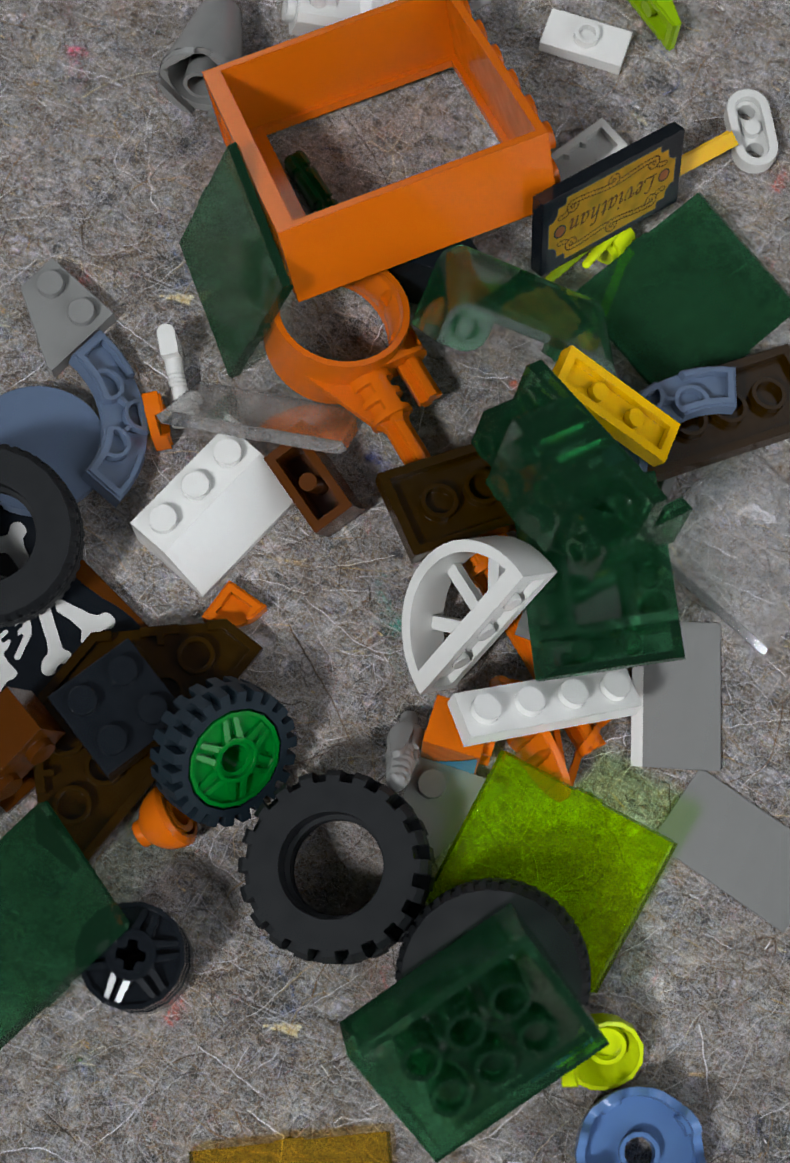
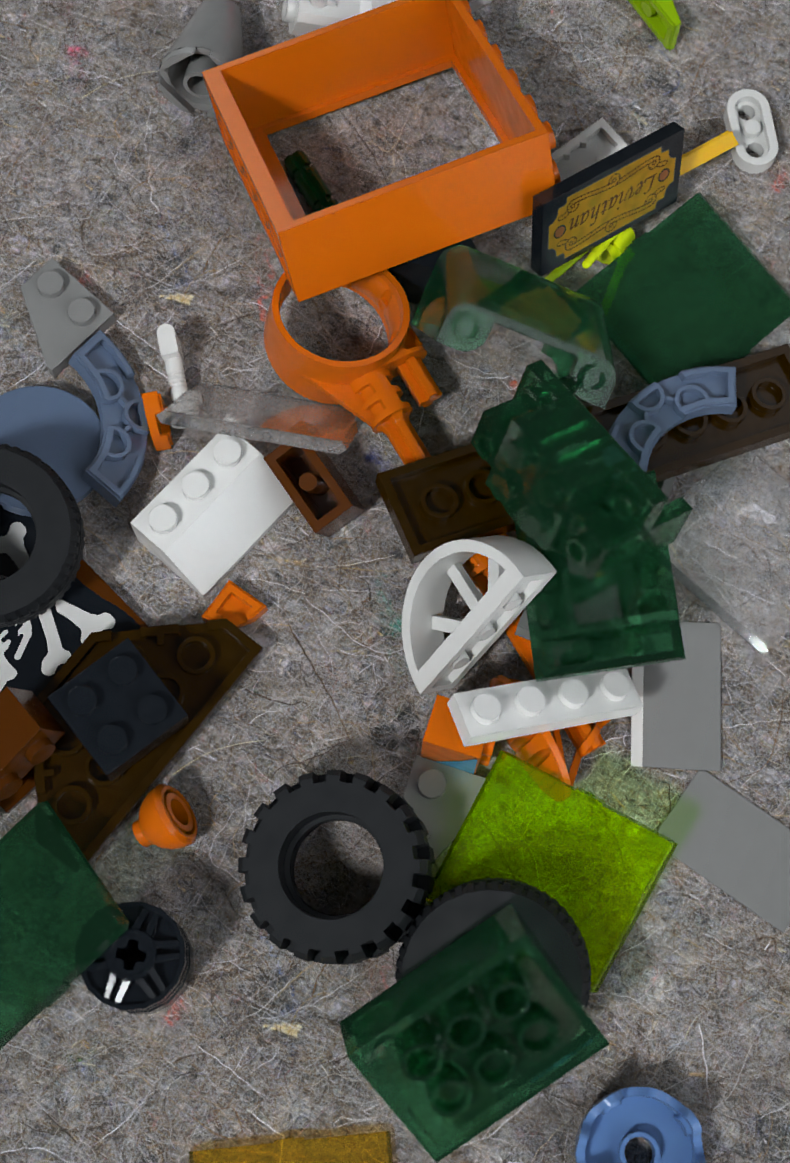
wheel [150,676,297,827] -> none
clear green piece [179,142,294,378] -> none
light grey piece [382,711,425,792] -> none
white plate [538,8,633,75] -> none
yellow plate [545,345,681,467] -> none
neon yellow piece [556,1013,644,1091] -> none

